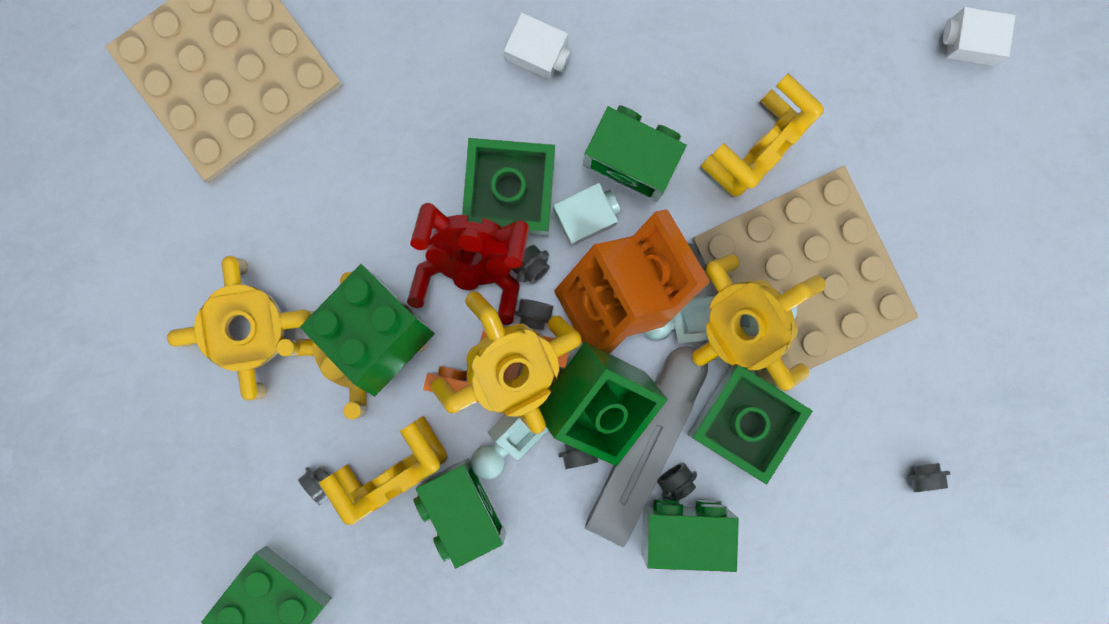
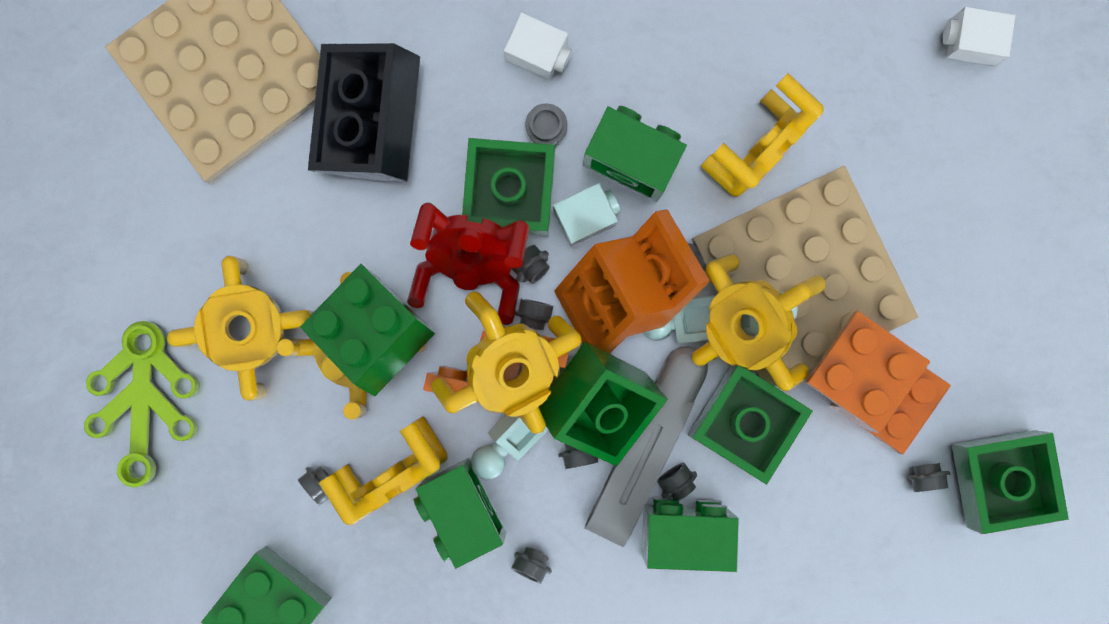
none -> lime plant [84,321,200,488]
none -> black slope [308,43,420,182]
none -> dark grey plate [511,547,552,584]
none -> flat silver plate [525,103,567,145]
none -> orange bracket [805,311,951,455]
none -> green brick [952,430,1069,534]

